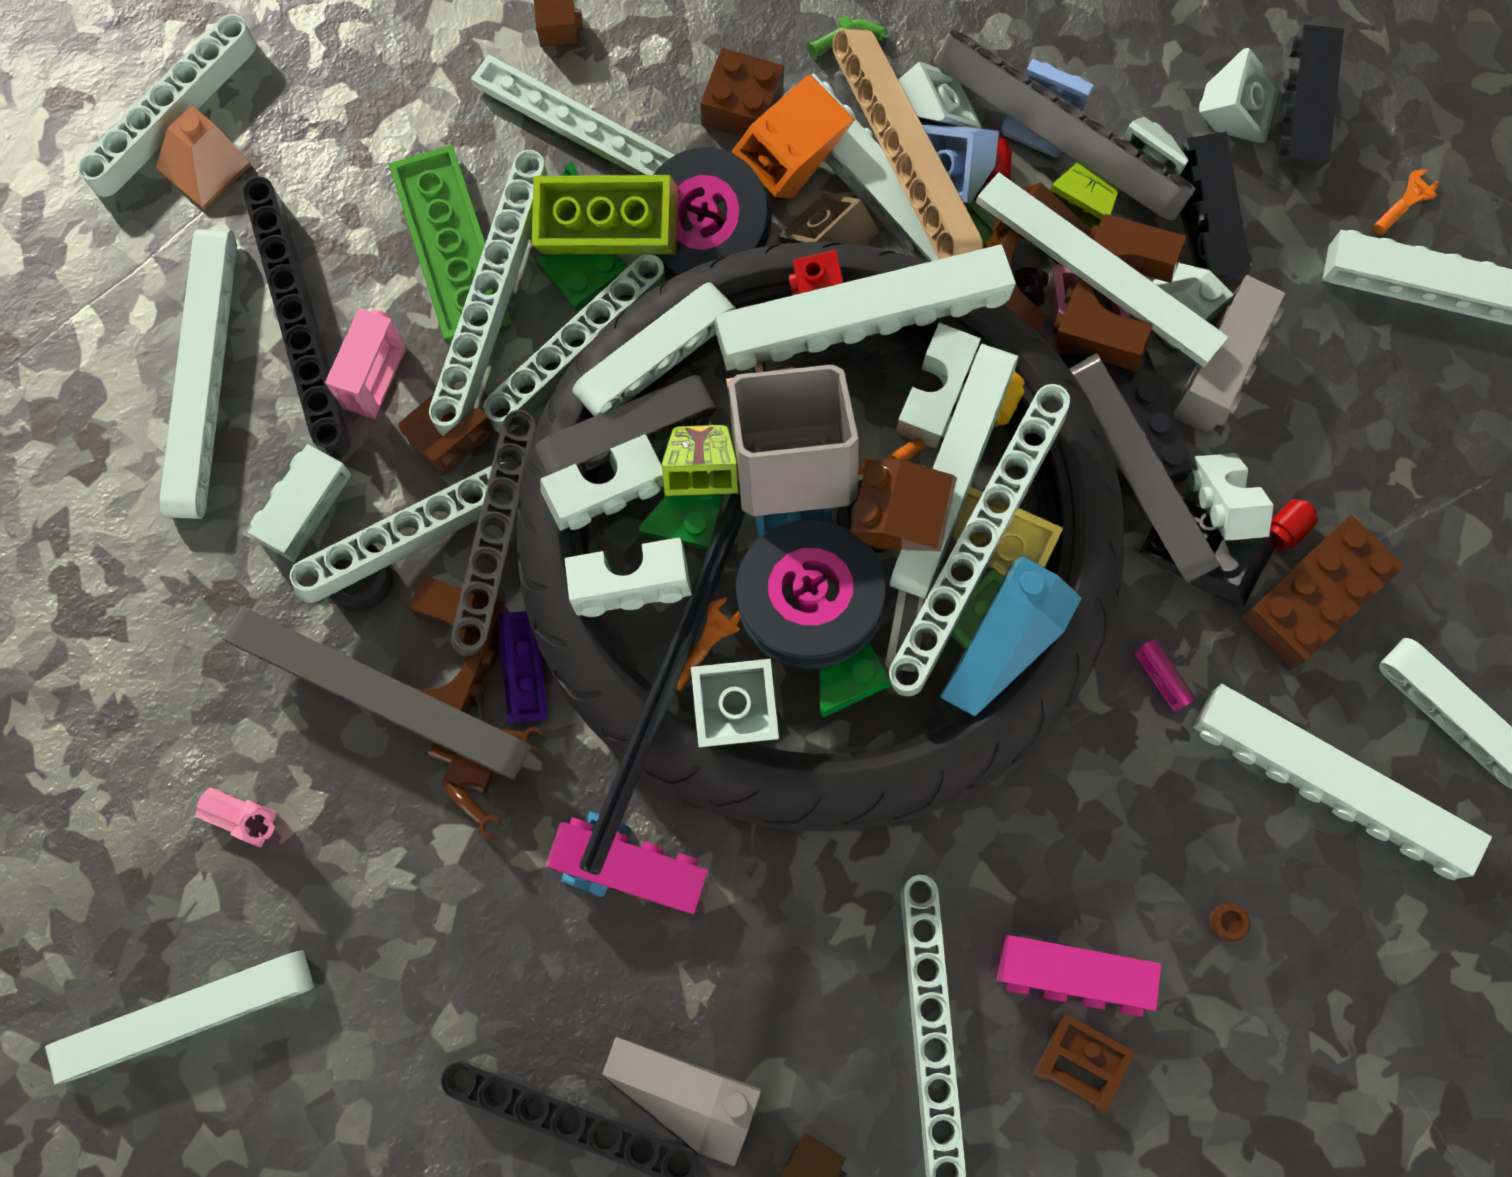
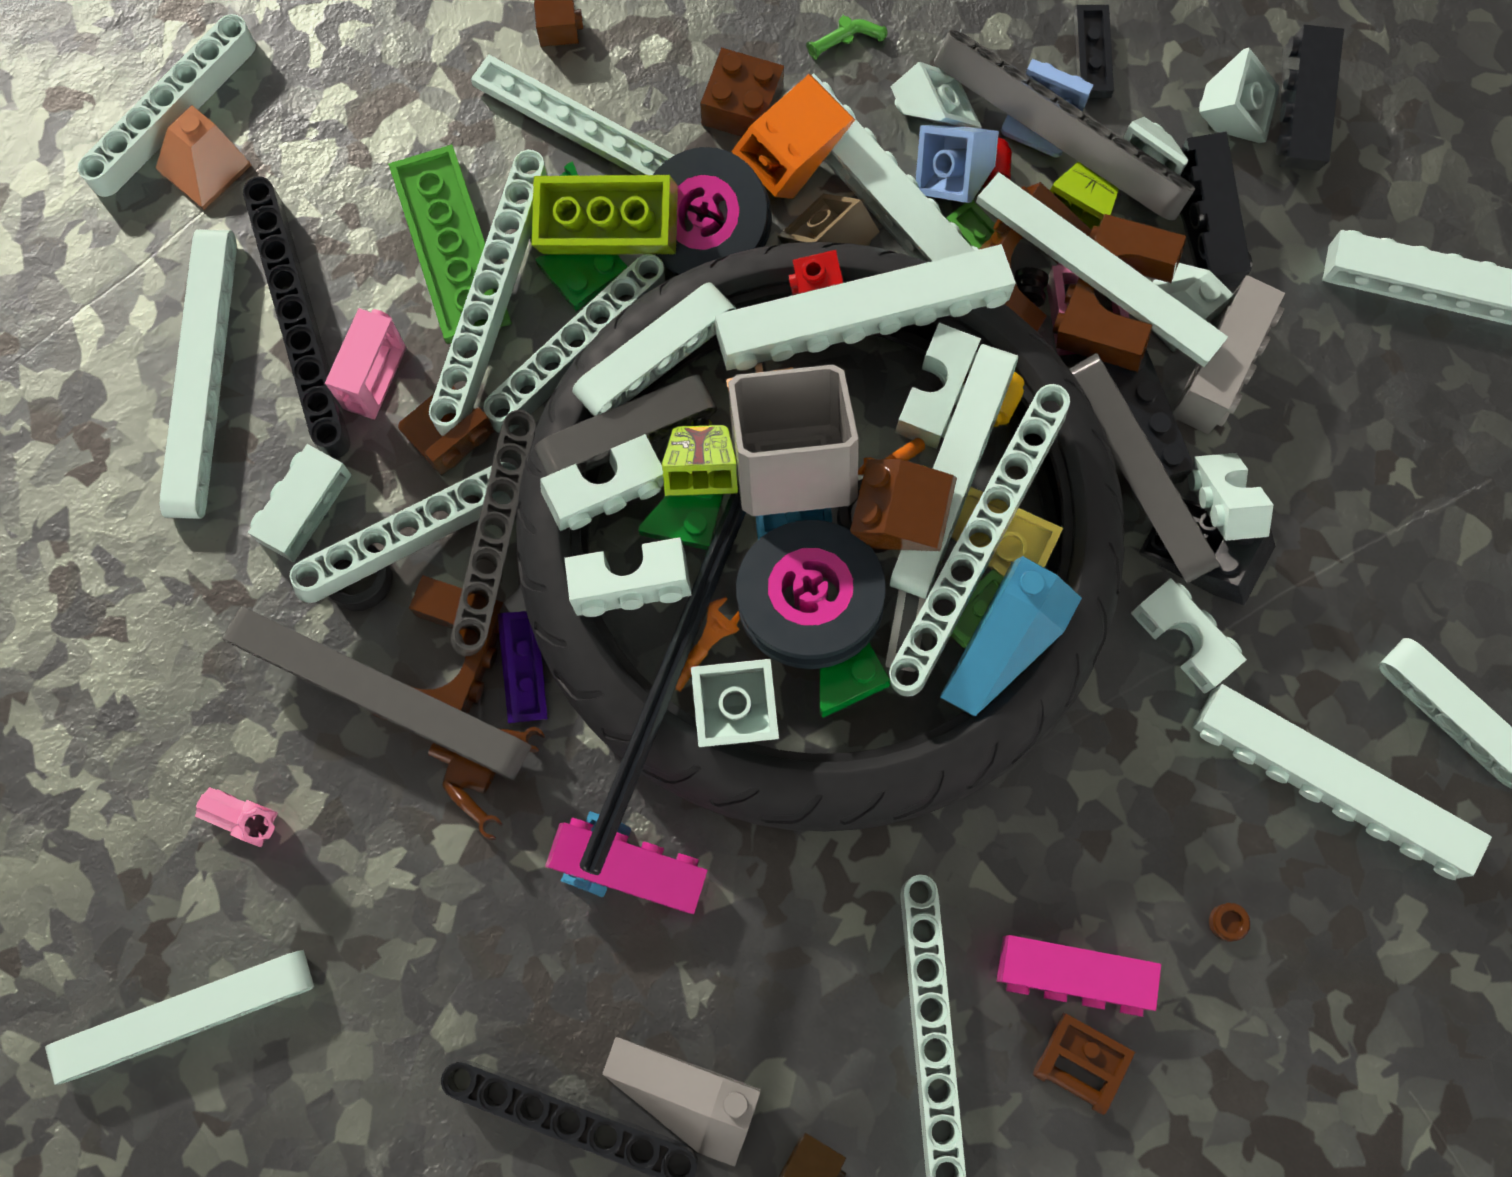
tan beam [833,29,983,259] -> none
dark pink slope [1134,639,1196,712] -> none
reddish brown brick [1239,514,1405,669] -> none
red brick [1270,499,1318,551] -> none
orange piece [1372,169,1439,235] -> none
none -> black plate [1074,5,1114,98]
none -> light aqua arch [1131,578,1247,694]

